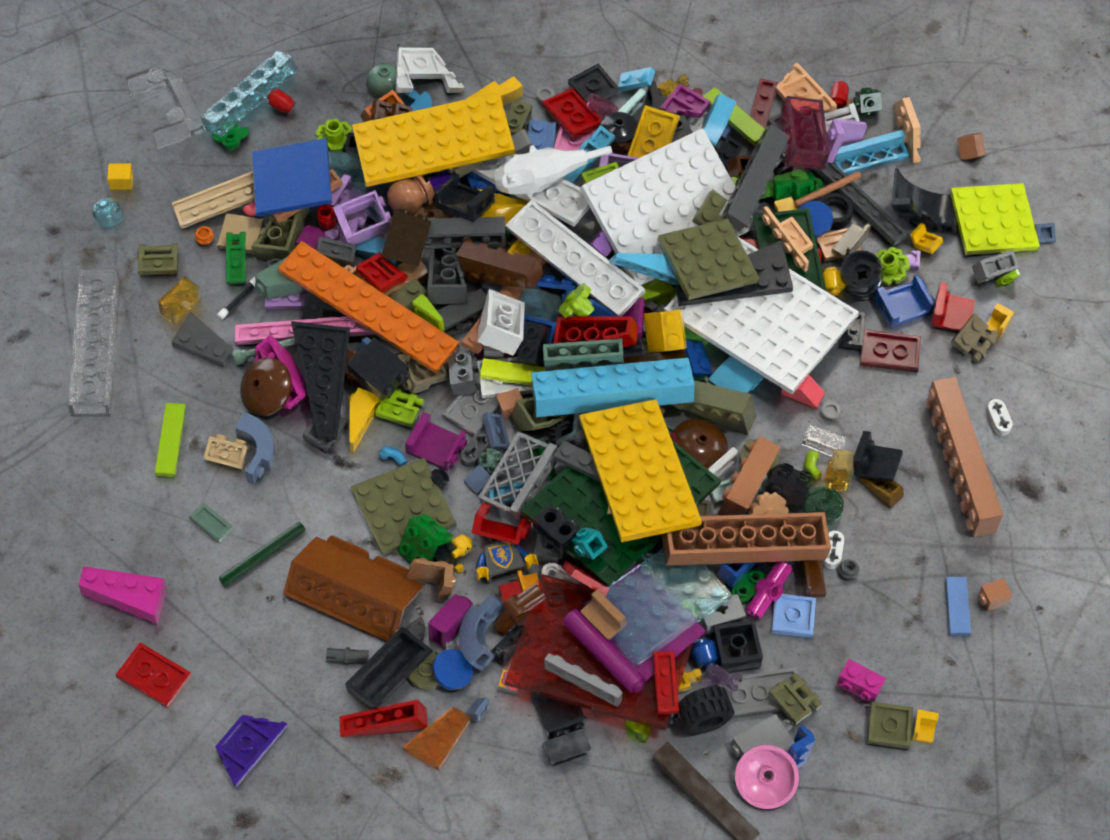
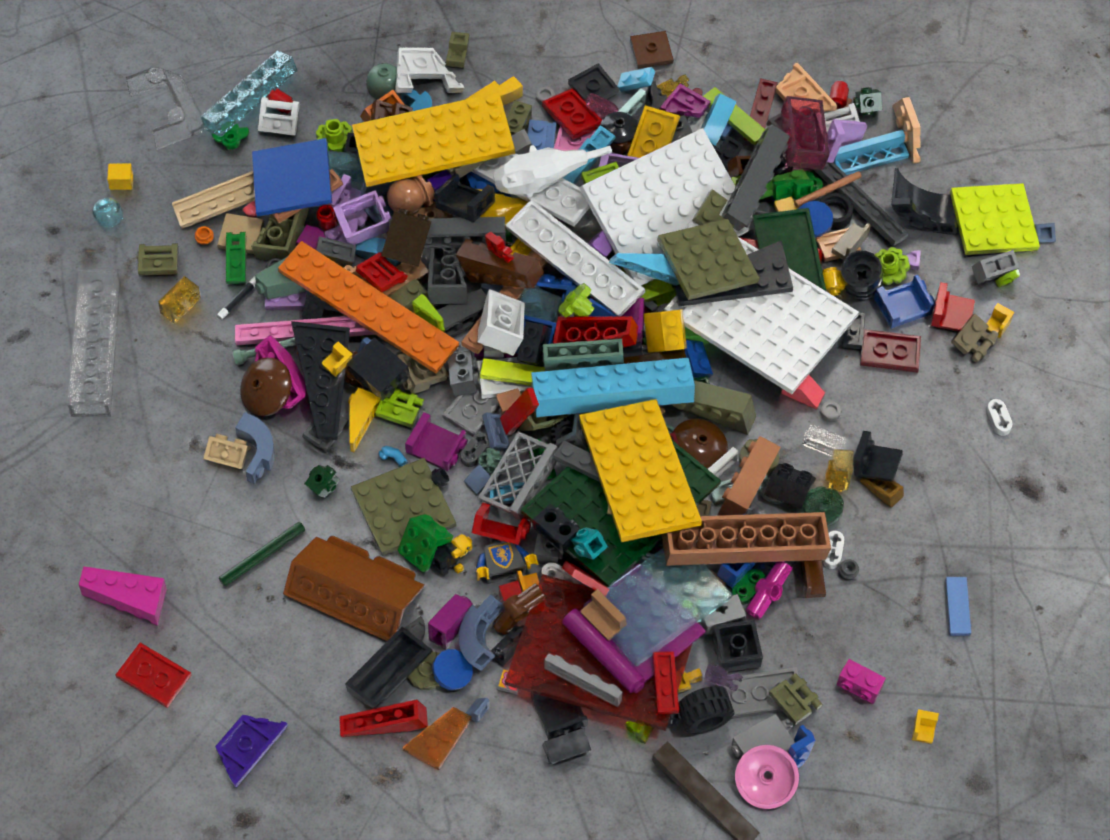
lime tile [155,403,186,477] -> none
dark grey wing [172,312,233,367] -> none
sand green tile [189,503,233,543] -> none
dark grey pin [326,647,369,664] -> none
medium nougat bracket [406,558,456,603] -> none
blue head [690,638,719,670] -> none
medium azure slope [709,356,764,393] -> none
light nougat plant [748,492,789,515] -> none
light nougat bracket [762,206,814,272] -> none
light blue tile [771,594,816,638] -> none
lime arm [804,450,822,480] -> none
olive plate [867,702,913,749] -> none
yellow bracket [910,223,943,254] -> none
nougat brick [926,376,1003,537] -> none
nougat panel [957,132,985,160] -> none
nougat brick [978,578,1013,611] -> none
none -> white plate [258,97,299,135]
none -> dark green brick [304,465,340,498]
none -> yellow panel [322,341,353,377]
none -> olive slope [446,32,470,68]
none -> red plate [485,231,514,263]
none -> red tile [500,388,539,435]
none -> reddish brown plate [630,31,674,69]

